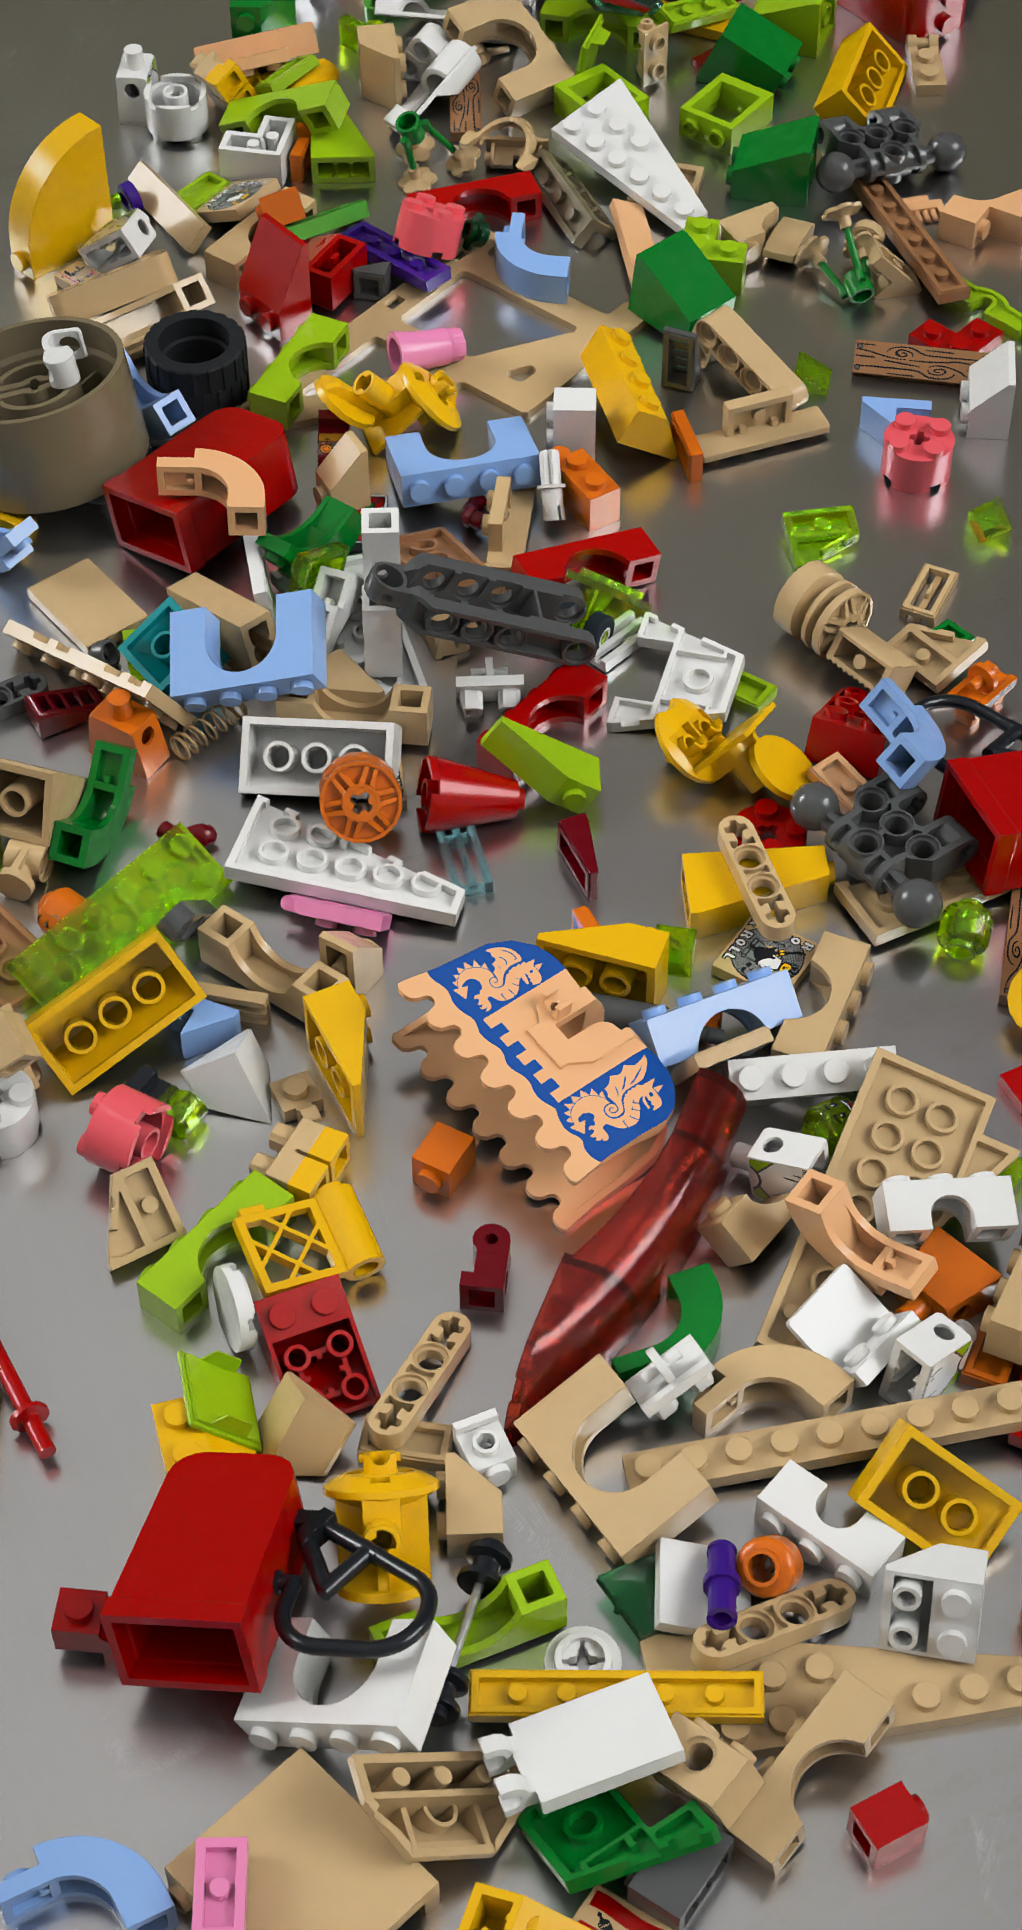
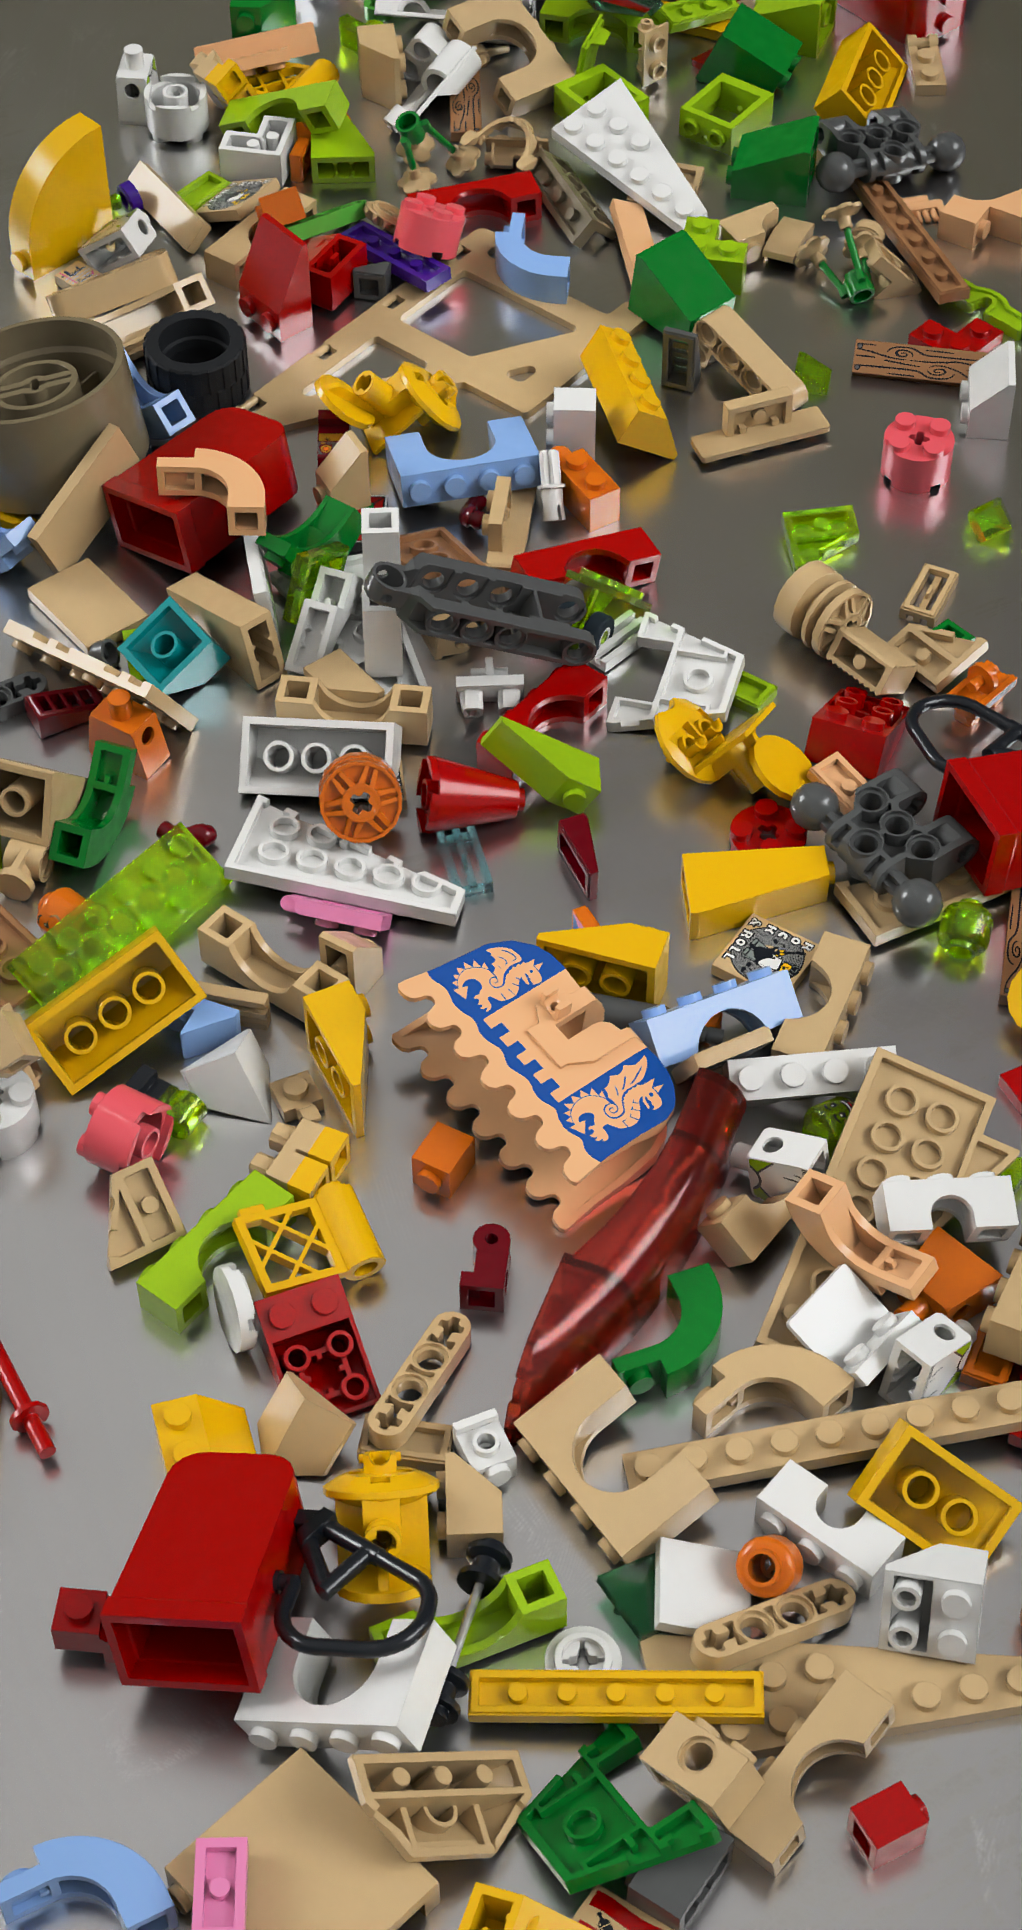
white leg [41,327,88,389] -> none
dark grey beam [156,899,217,942] -> none
tan piece [169,701,248,761] -> none
light blue arch [170,589,327,712] -> none
lime piece [177,1350,262,1452] -> none
lime arch [247,313,350,430] -> none
lime tile [254,54,319,95] -> none
bright pink plant [387,327,467,374] -> none
dark green plate [461,212,490,251] -> none
white tile [478,1672,686,1818] -> none
white hips [624,1334,715,1420] -> none
clear neon green slope [656,924,697,978] -> none
orange tile [670,410,703,483] -> none
dark purple pin [703,1539,741,1630] -> none
tan beam [717,815,796,941] -> none
light blue slope [859,396,932,445] -> none
light blue arch [859,678,946,789] -> none
none -> tan tile [27,423,140,574]
none -> tan gear [363,200,400,234]

